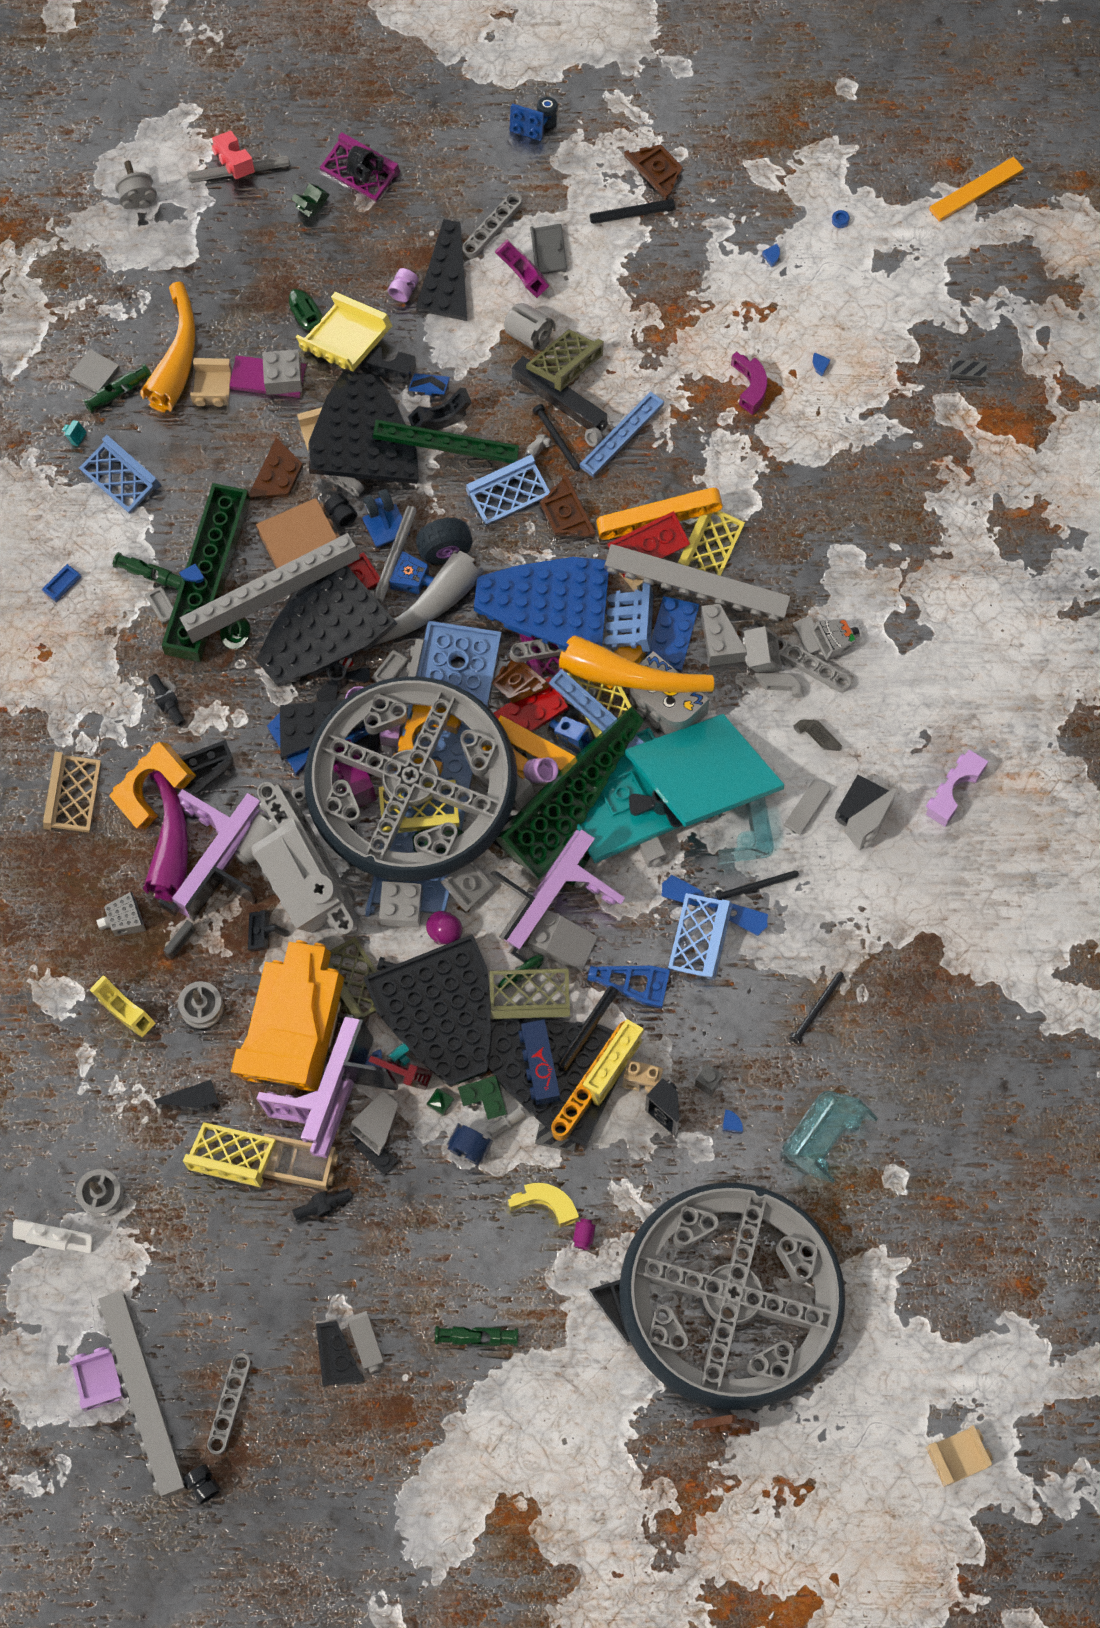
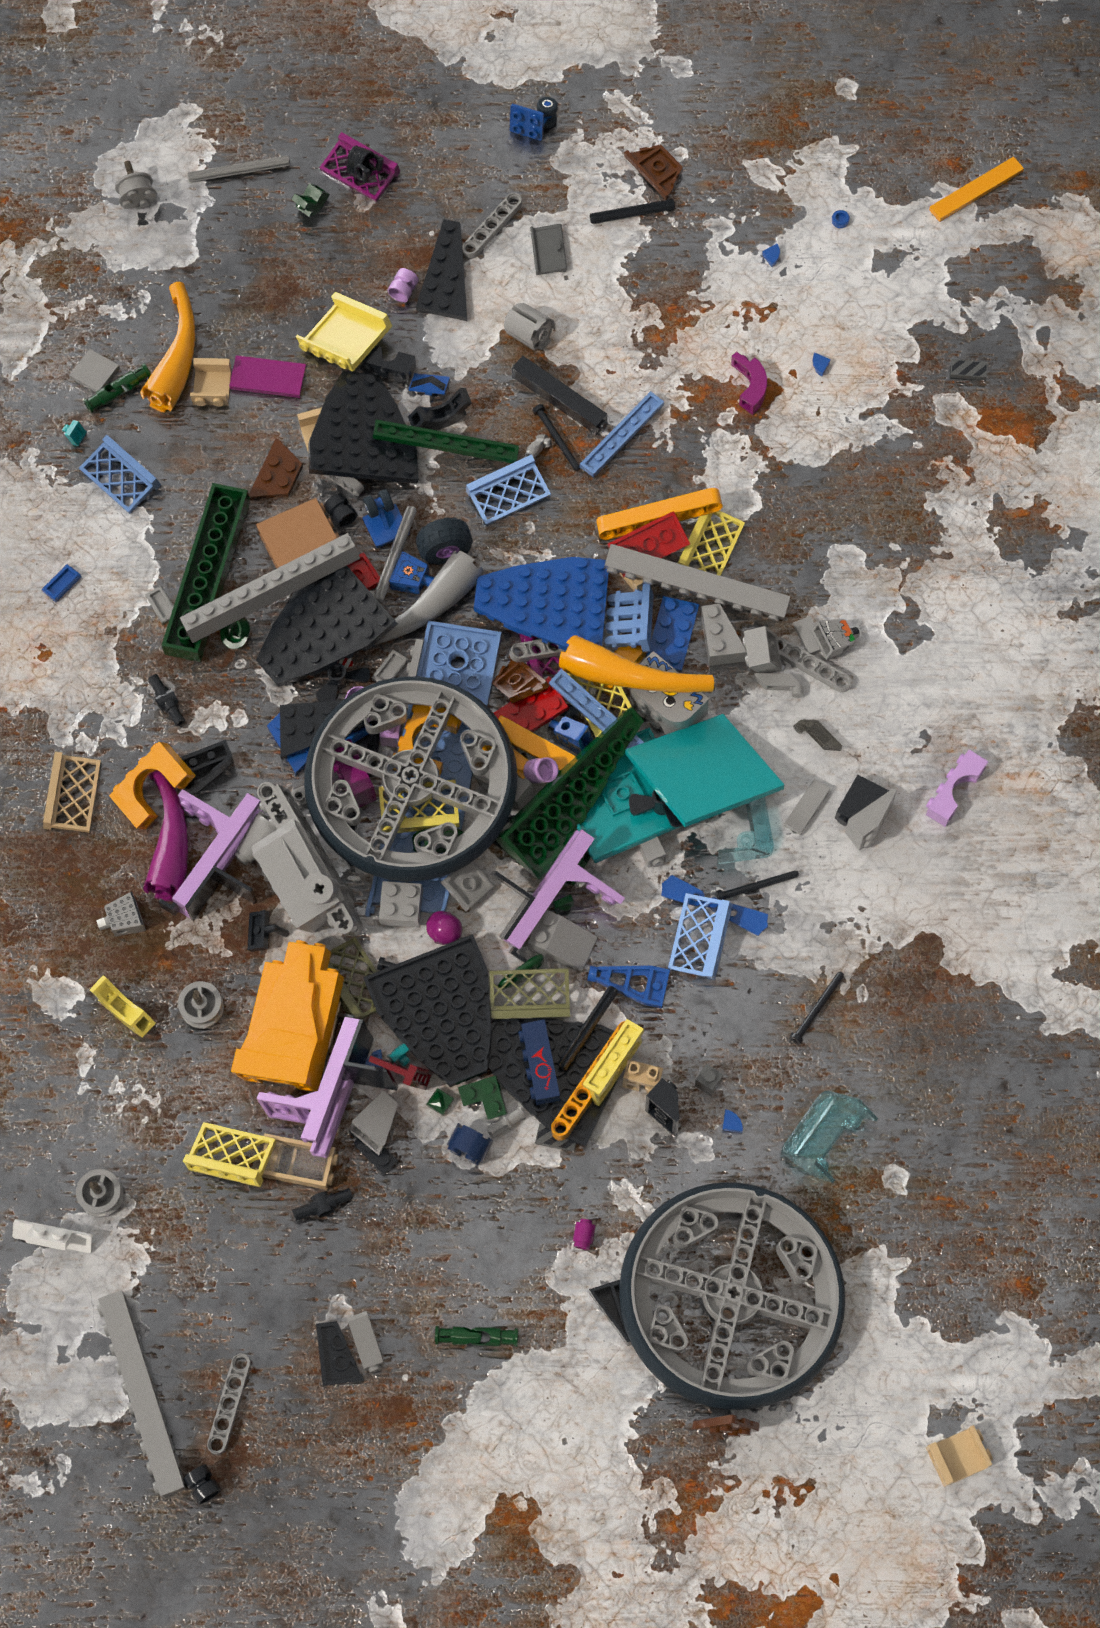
lavender panel [69,1347,125,1412] -> none
dark green piece [112,552,182,591] -> none
black slope [154,1080,221,1113] -> none
dark grey tile [163,920,195,960] -> none
blue tile [179,564,205,583] -> none
coral arch [212,131,255,179] -> none
light grey brick [262,349,302,395] -> none
dark green piece [289,289,323,331] -> none
magenta arch [495,239,549,298] -> none
light yellow arch [508,1183,579,1228] -> none
olive fence [526,329,604,391] -> none
reddish brown wing [540,474,595,537] -> none
light grey tile [585,427,603,447] -> none
none -> dark green tile [553,895,574,914]

